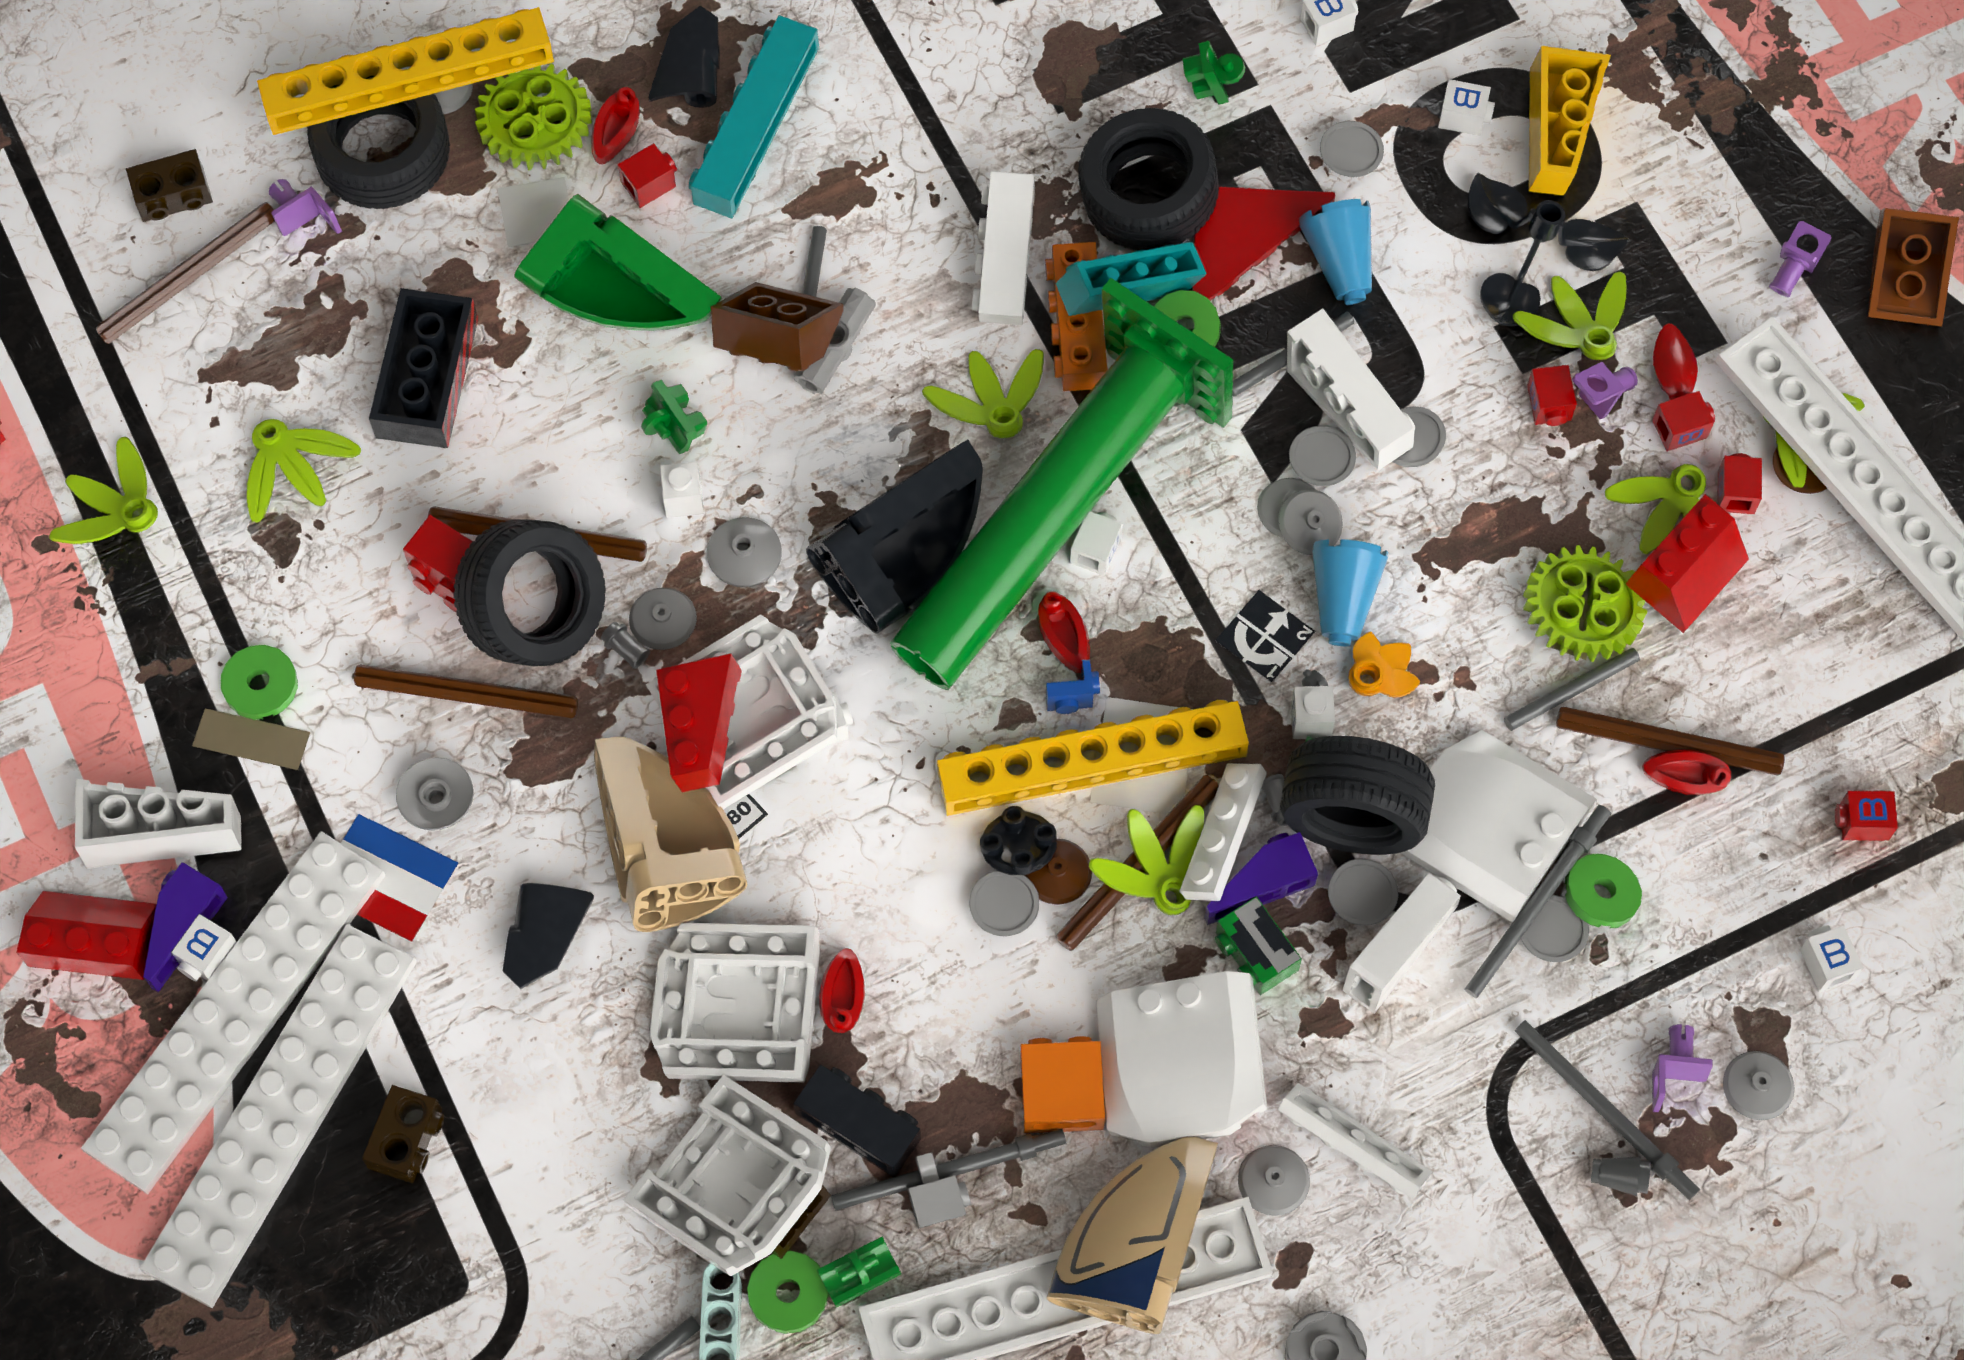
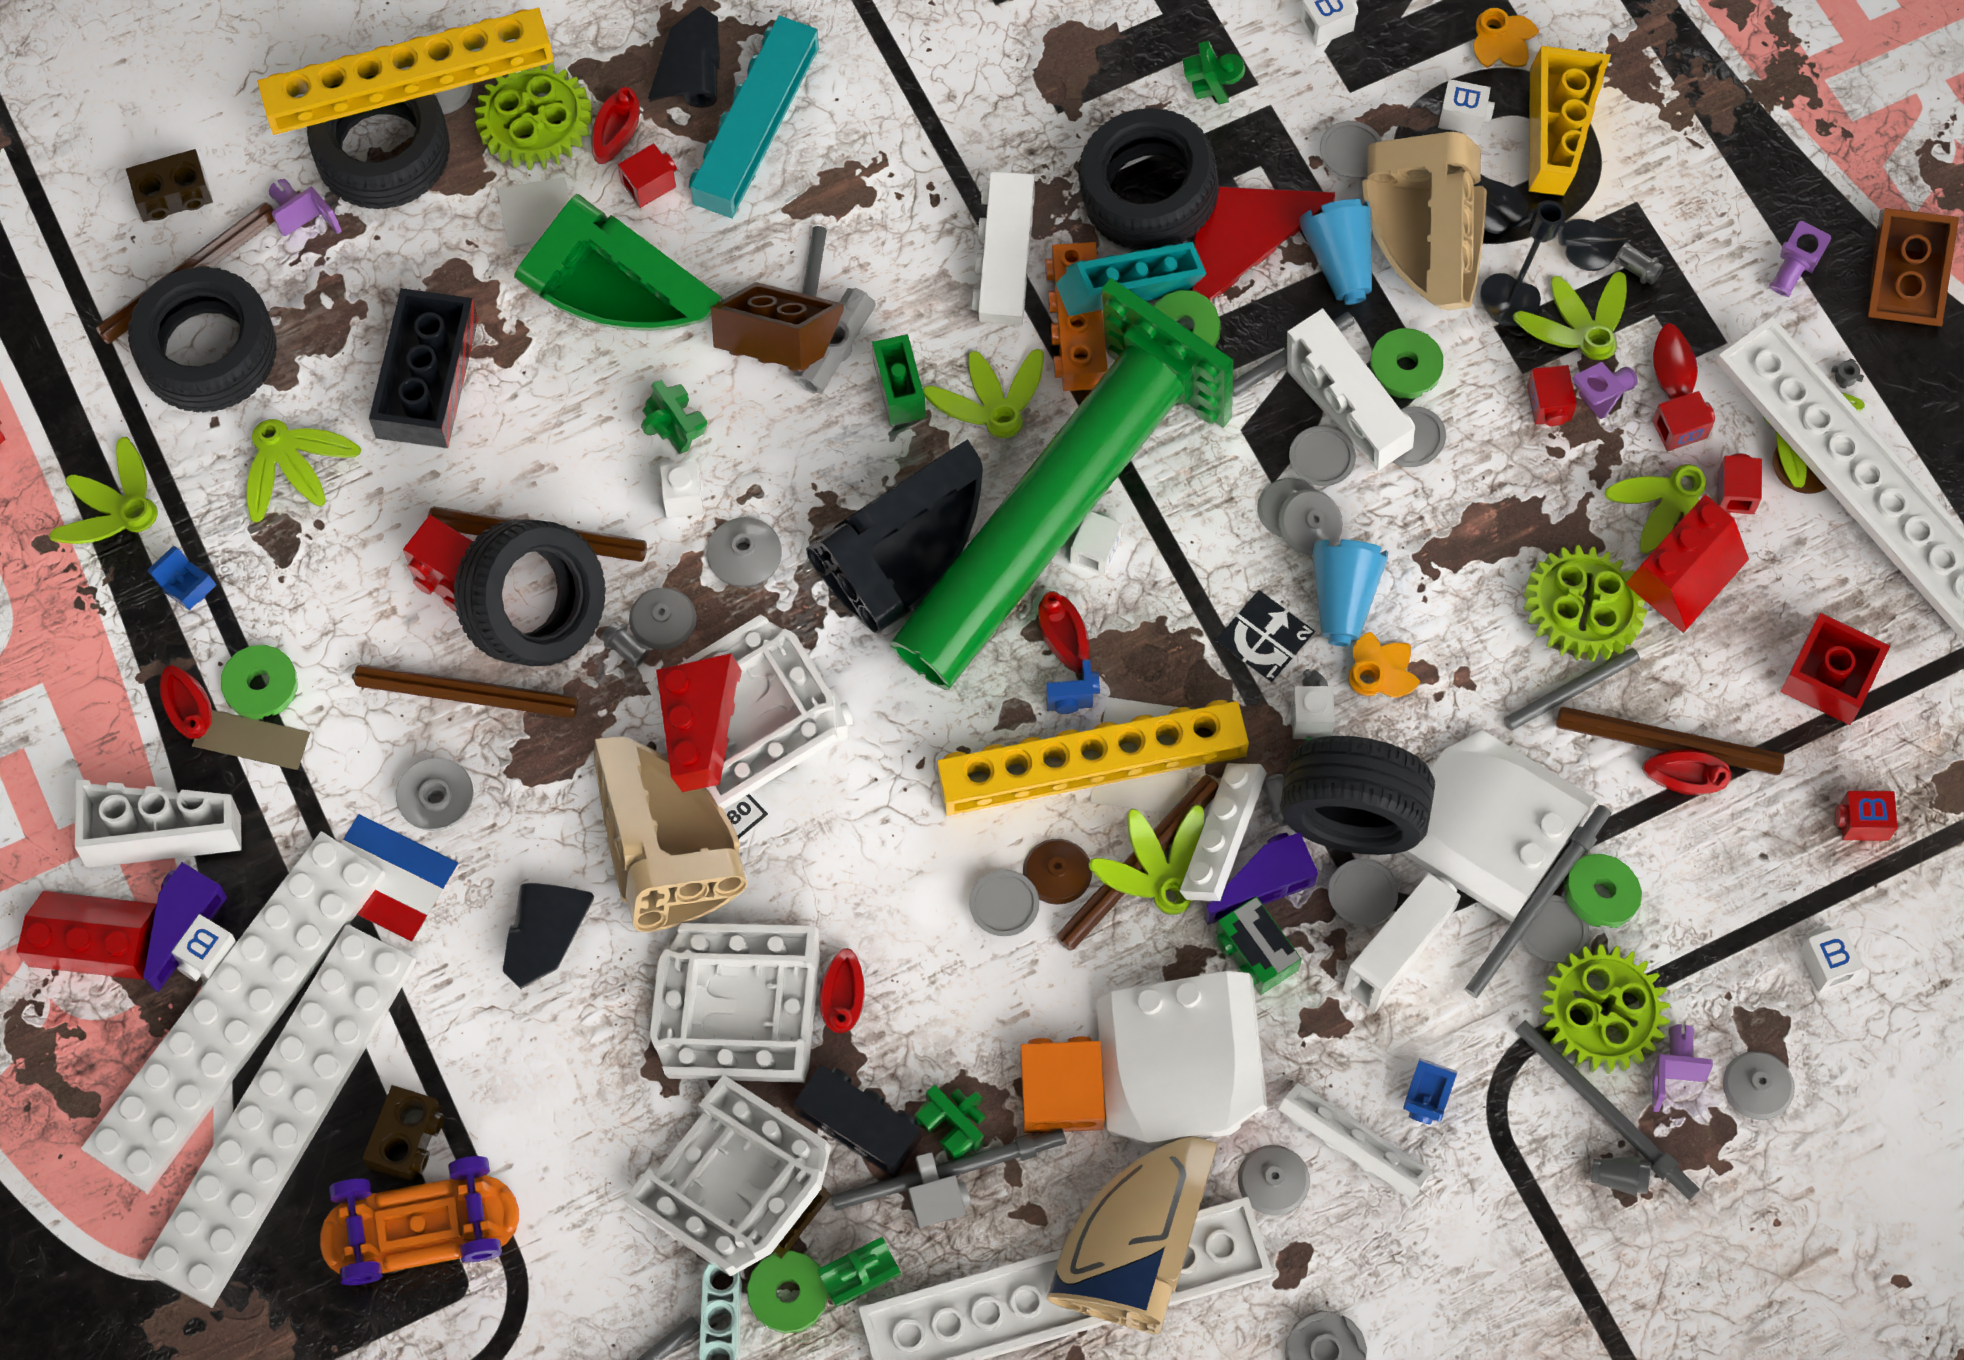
black dish [980,806,1057,875] -> none
none -> black tyre [128,267,277,413]
none -> blue bracket [148,546,216,610]
none -> red arm [160,665,212,739]
none -> orange piece [320,1156,519,1285]
none -> green brick [872,334,926,426]
none -> green hips [915,1084,986,1160]
none -> tan panel [1362,132,1487,311]
none -> bright green tile [1370,328,1444,399]
none -> blue bracket [1403,1058,1458,1124]
none -> light orange plate [1473,8,1539,68]
none -> lime gear [1539,944,1670,1074]
none -> flat silver pin [1614,243,1664,284]
none -> red brick [1780,612,1890,725]
none -> dark grey piece [1831,359,1864,388]

